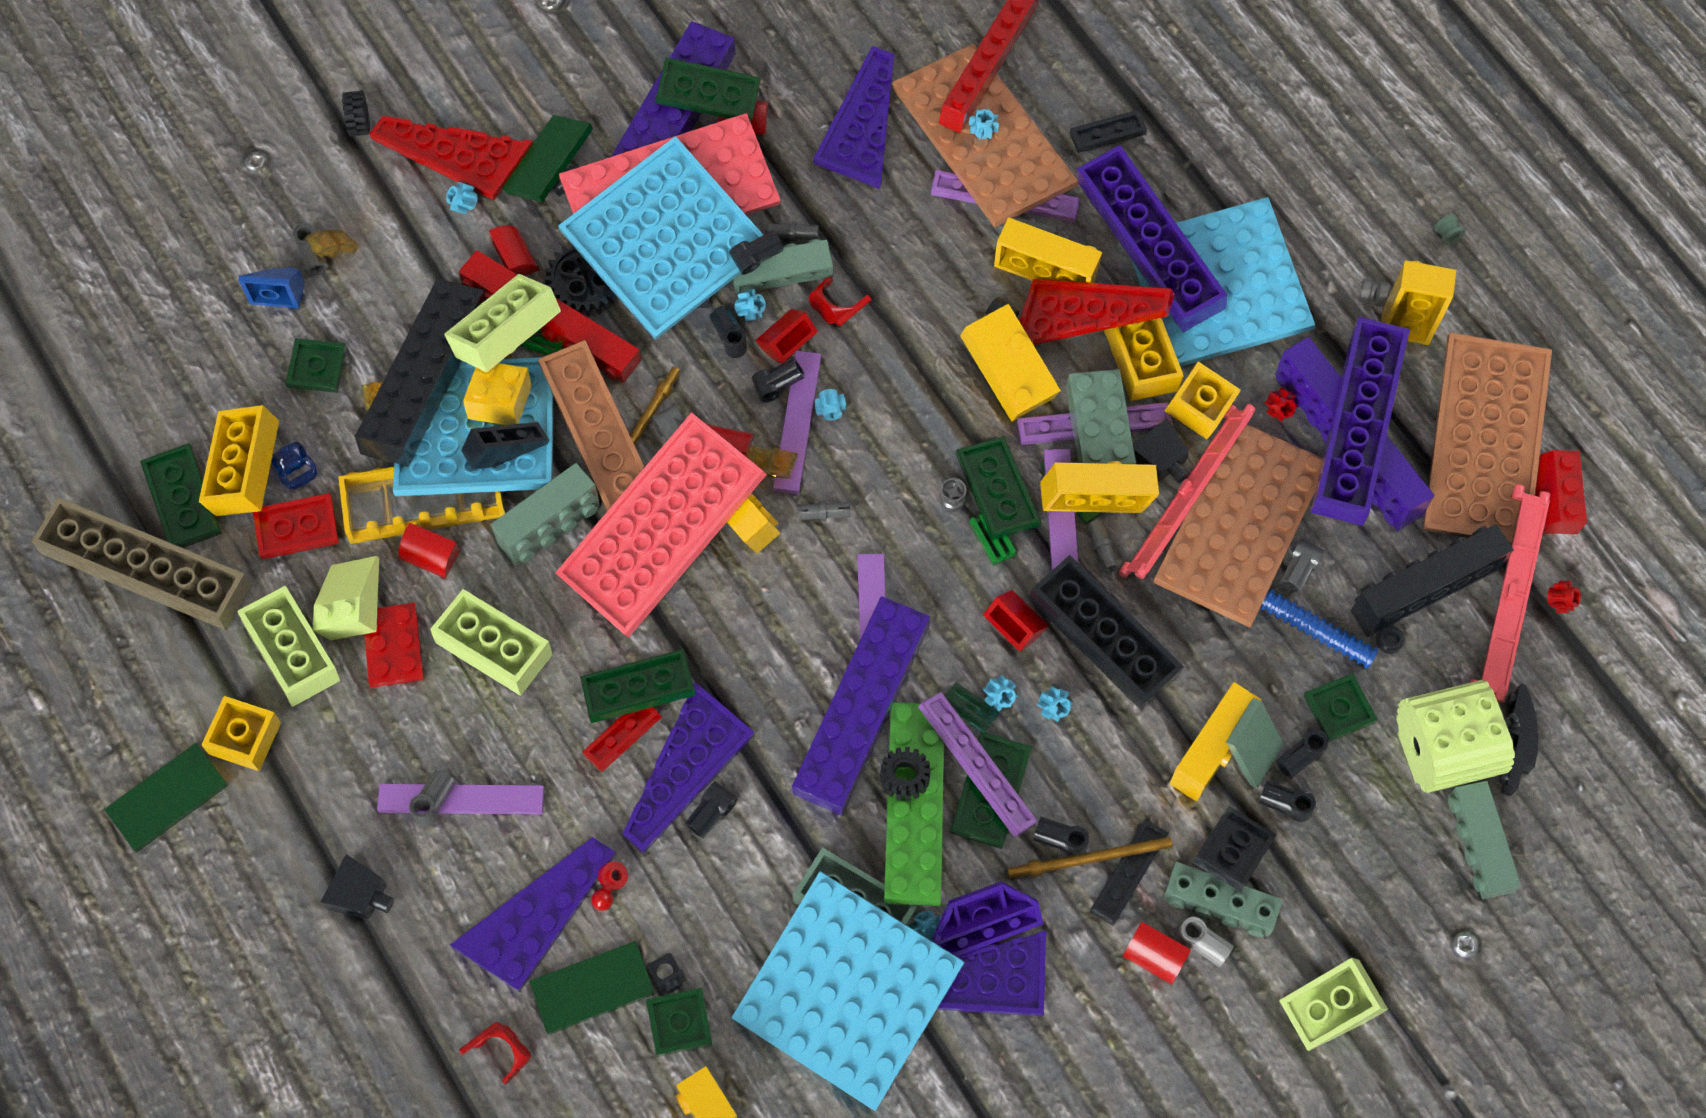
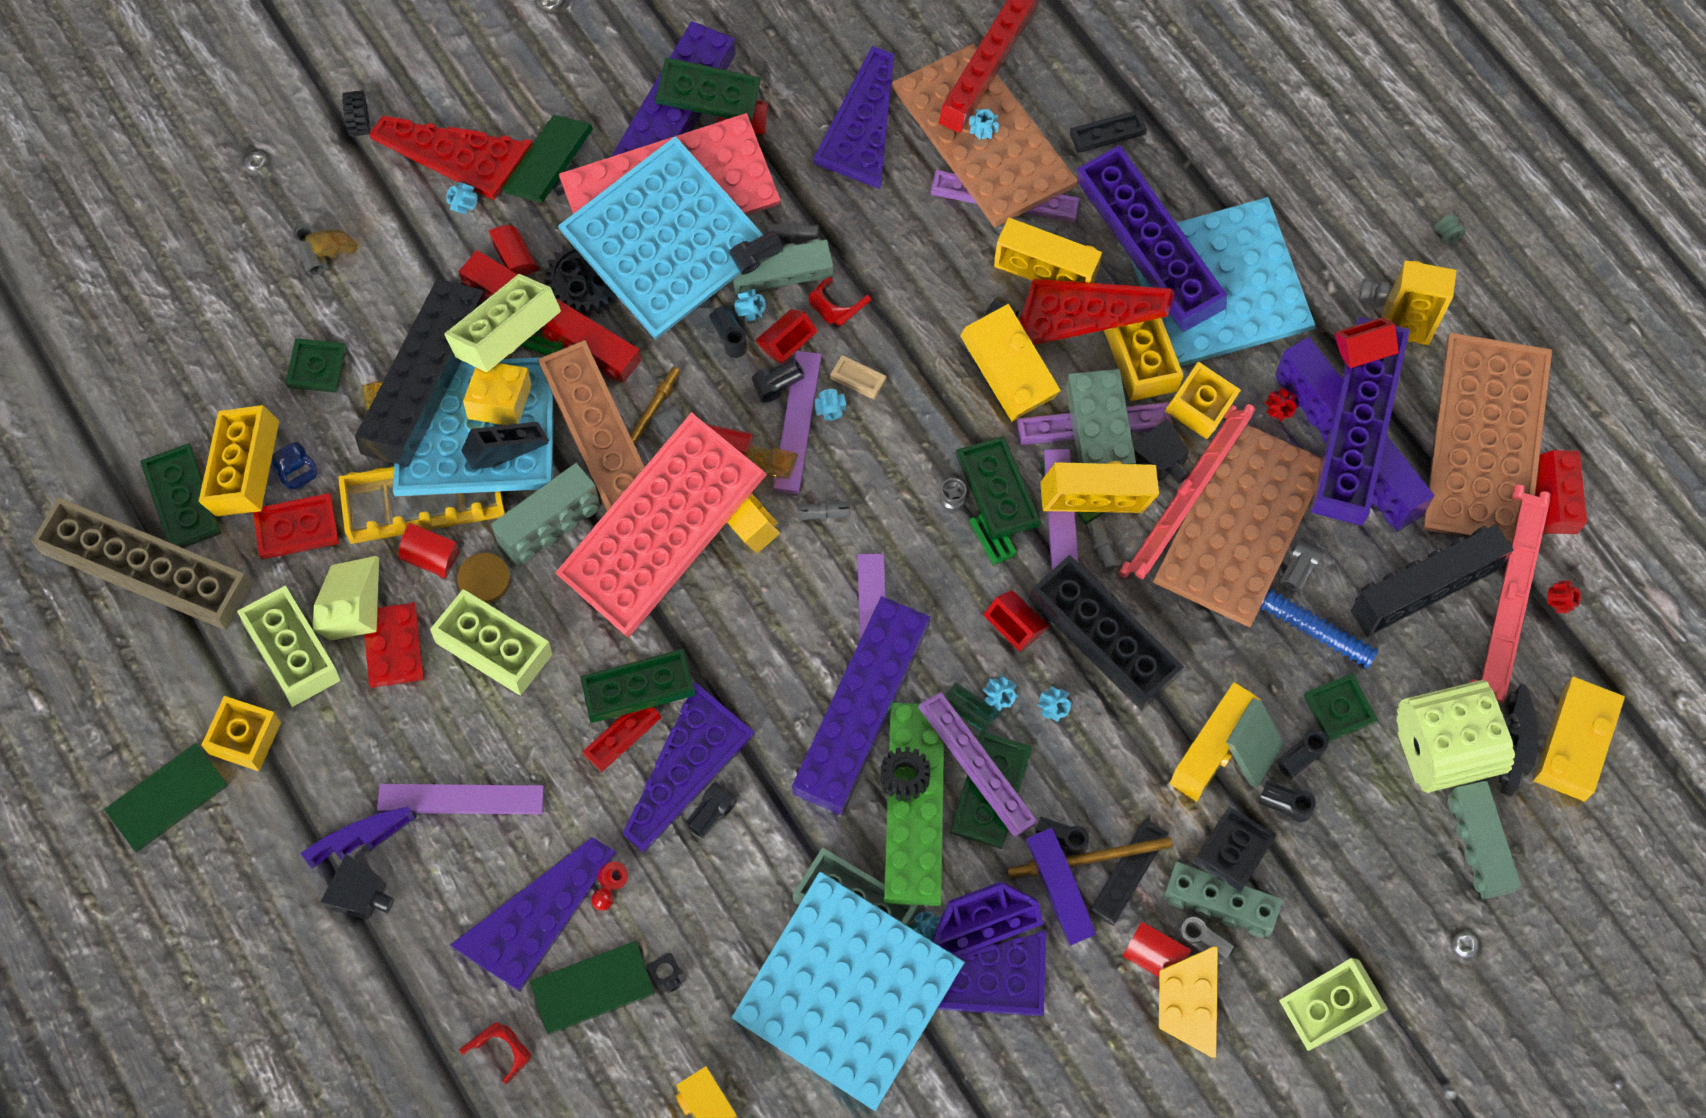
blue slope [238,267,305,308] -> none
dark grey piece [409,770,456,827] -> none
dark green plate [646,988,713,1057] -> none
black tile [1376,626,1405,654] -> none
none -> dark purple slope [300,806,415,869]
none -> pearl gold tile [457,552,510,604]
none -> tan tile [830,355,887,400]
none -> dark purple slope [1025,827,1095,946]
none -> yellow wing [1159,946,1218,1057]
none -> red brick [1335,317,1399,368]
none -> yellow brick [1533,677,1625,802]

